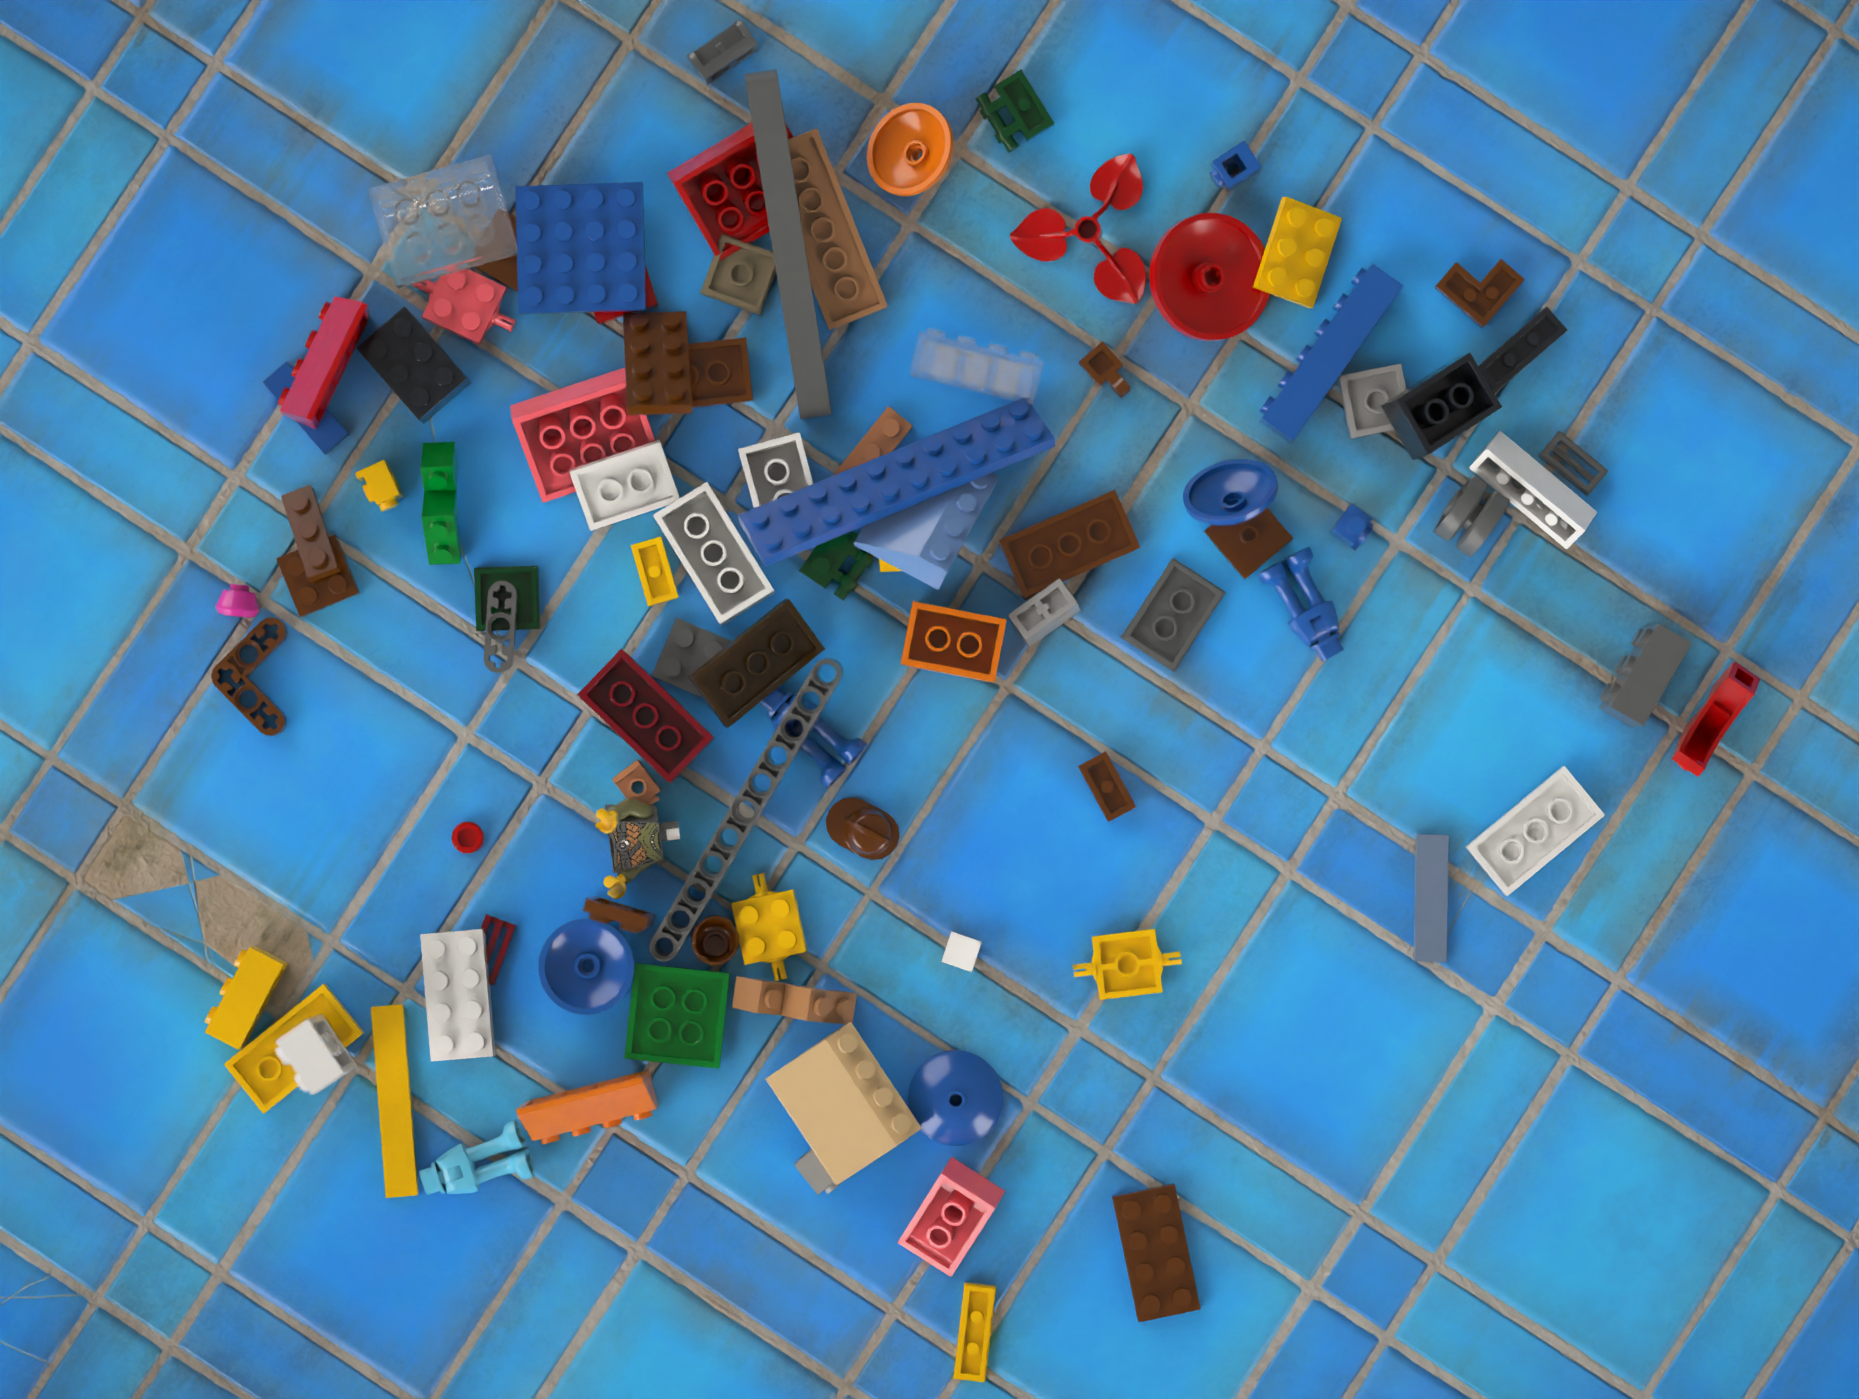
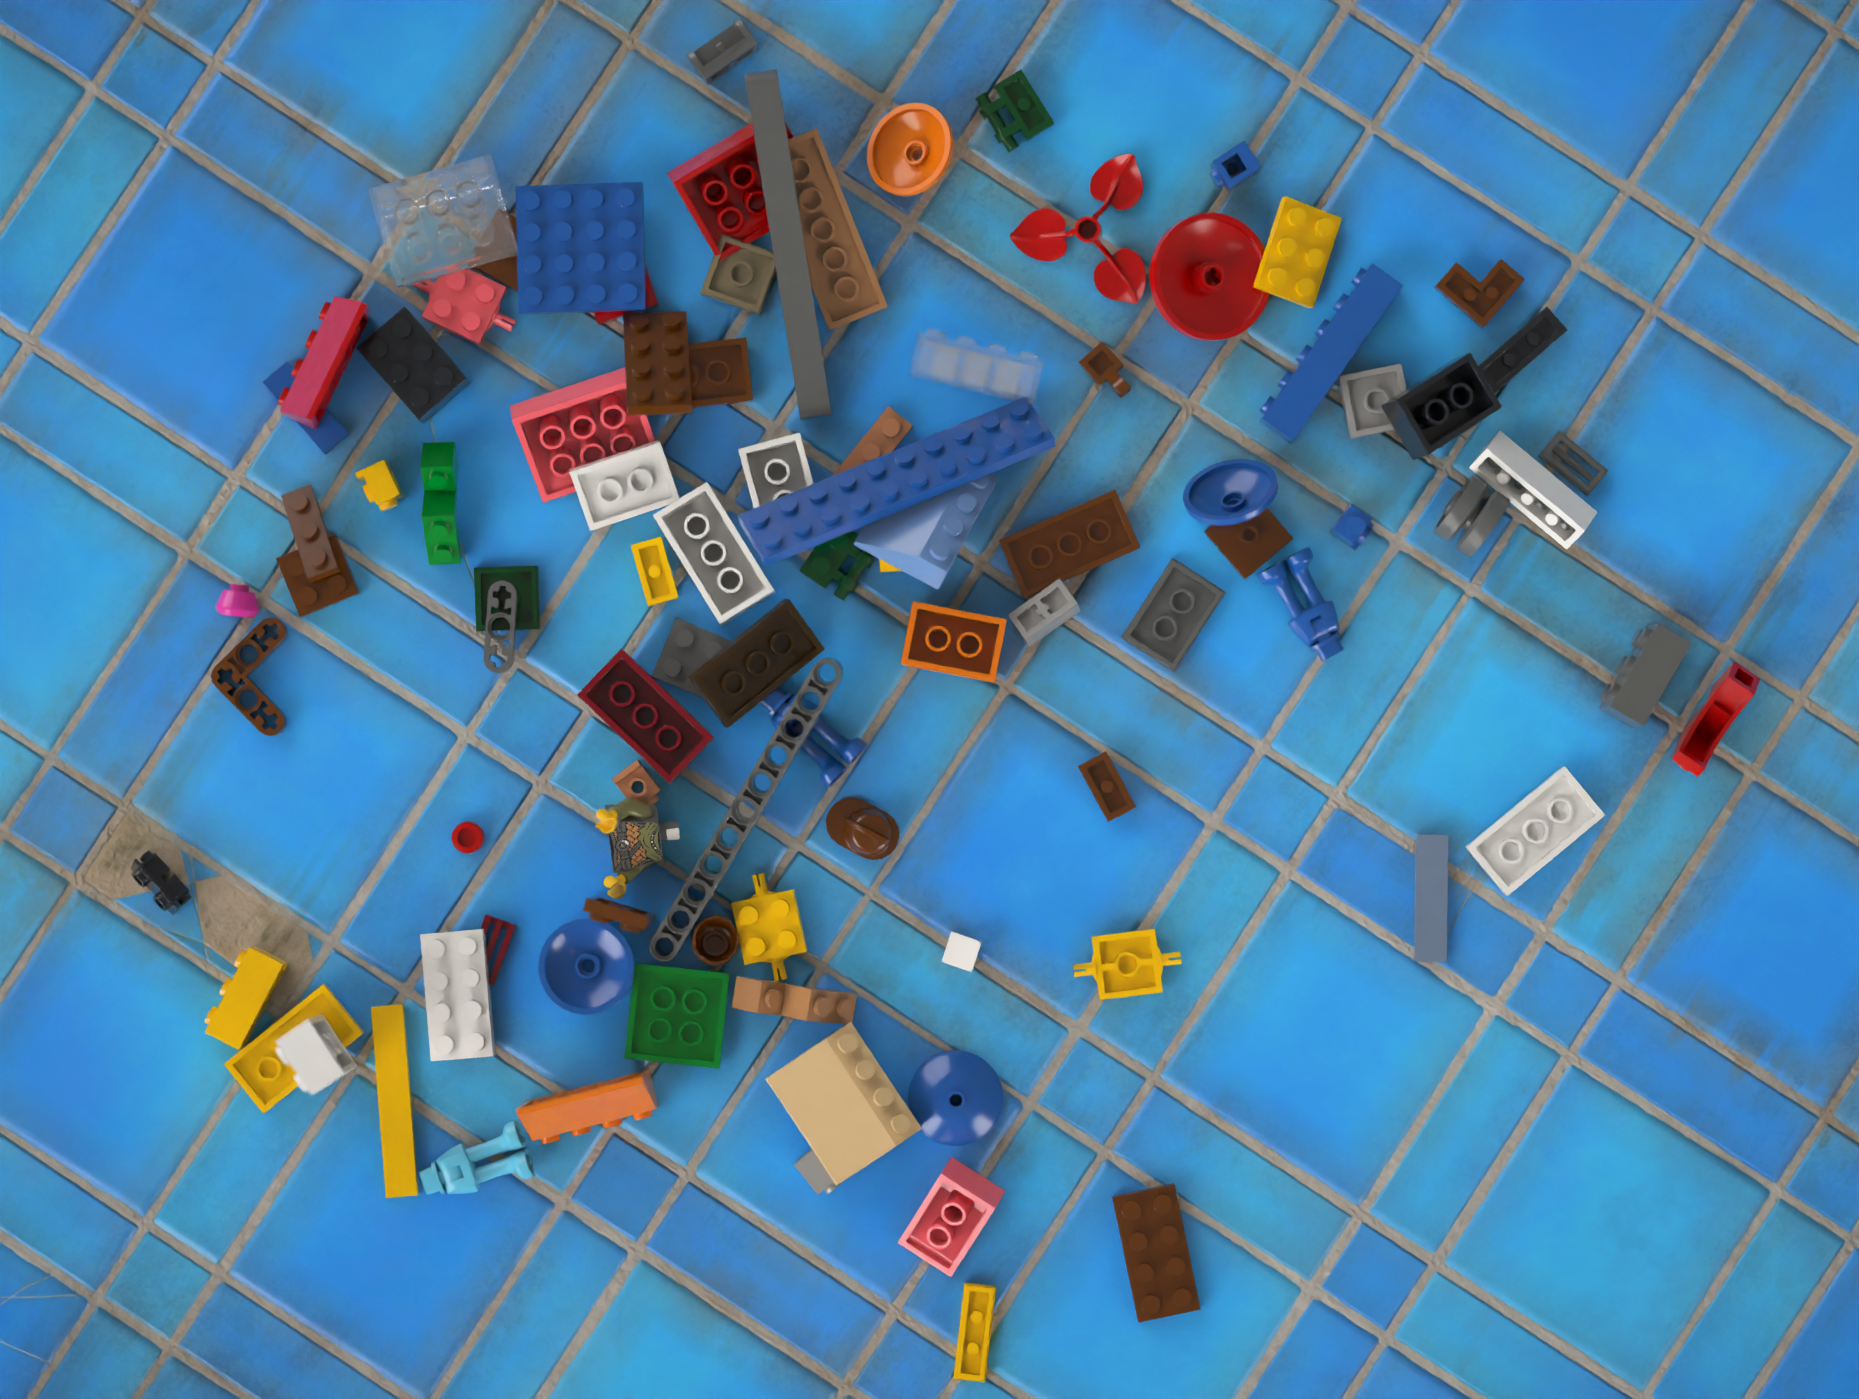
none -> black hinge [131,851,192,915]

